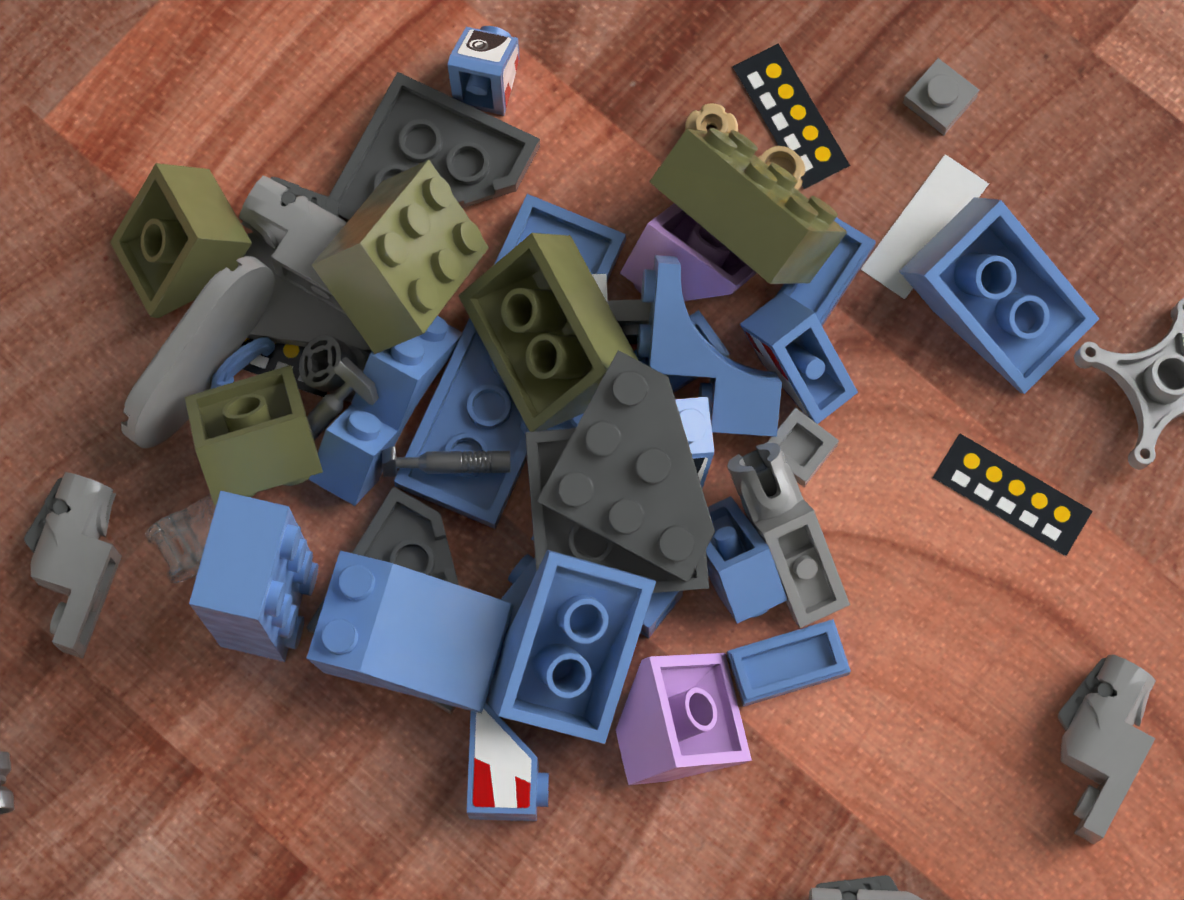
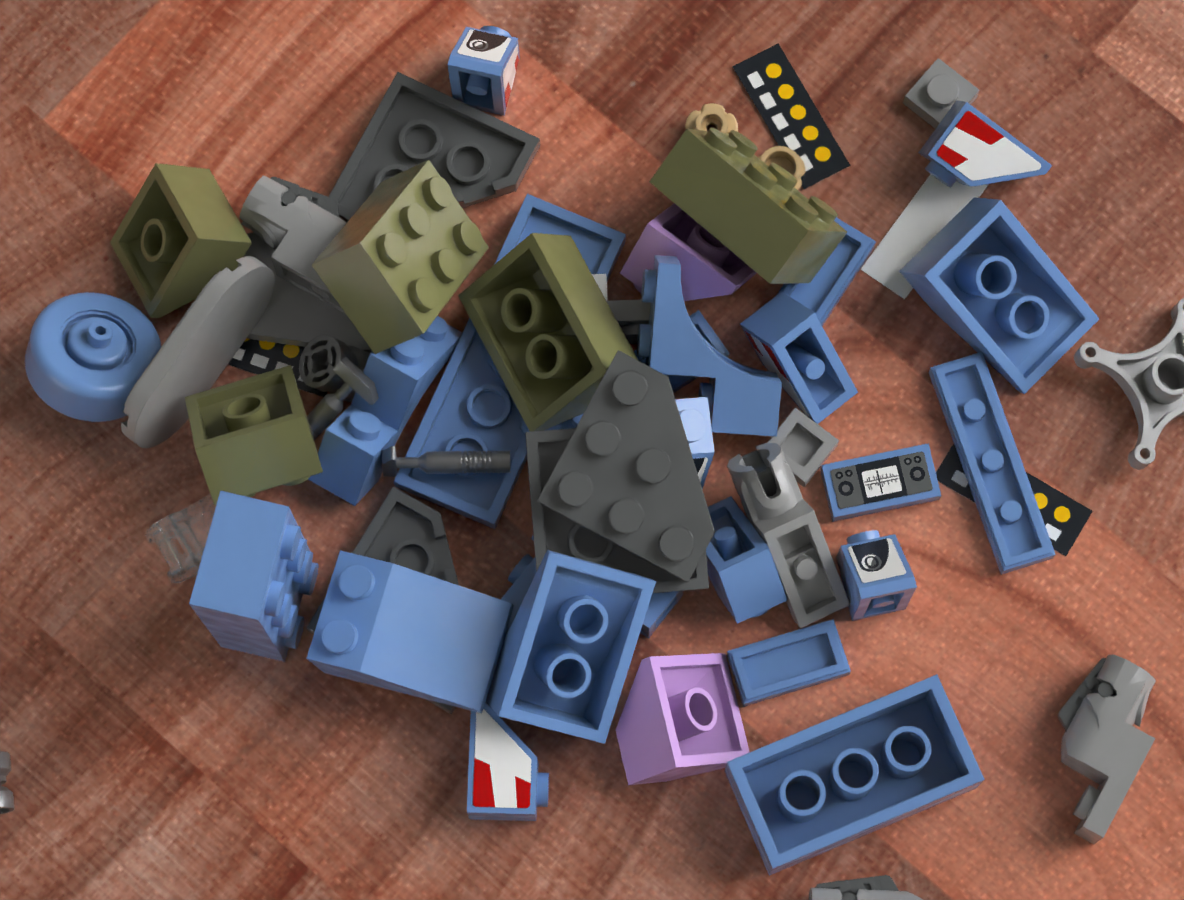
light grey plate [24,472,122,659] -> none
medium blue piece [210,337,275,389] -> none
none -> medium blue wheel [25,292,162,422]
none -> medium blue brick [724,674,985,876]
none -> tile [820,443,941,522]
none -> medium blue slope [836,530,917,621]
none -> slope [918,100,1052,188]
none -> medium blue tile [929,352,1056,575]

